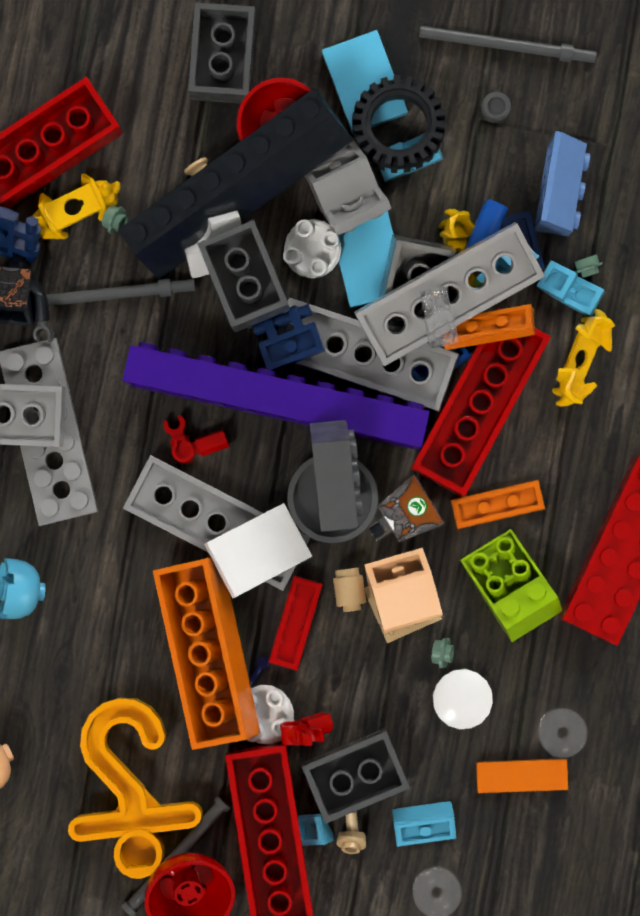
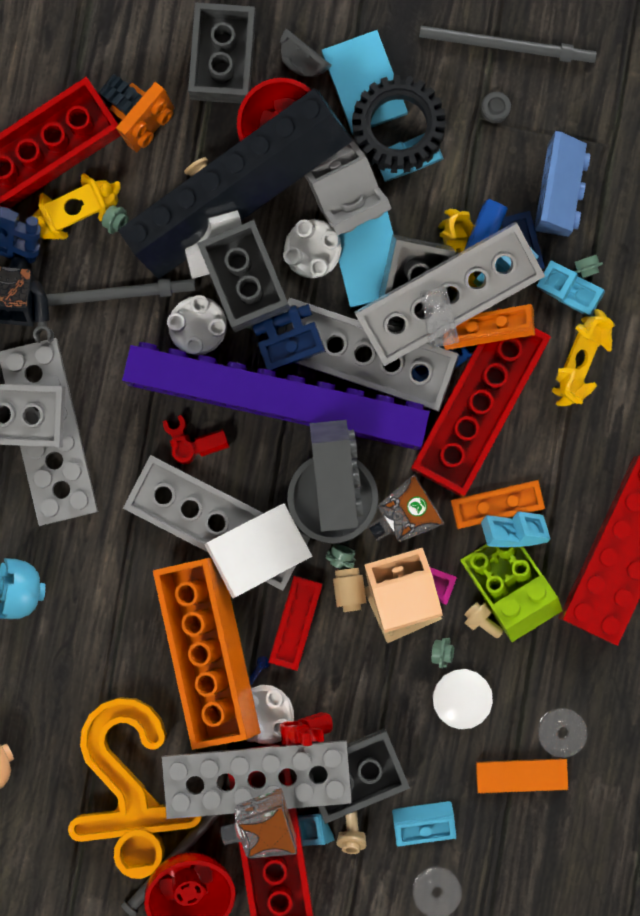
none -> orange plate [98,74,175,153]
none -> light grey plate [162,740,352,819]
none -> white dish [167,295,227,355]
none -> clear torso [221,788,297,858]
none -> dark grey tile [280,28,332,77]
none -> sand green plate [325,544,356,569]
none -> dark pink tile [430,567,457,605]
none -> tan plate [464,602,503,638]
none -> medium azure slope [481,511,551,547]

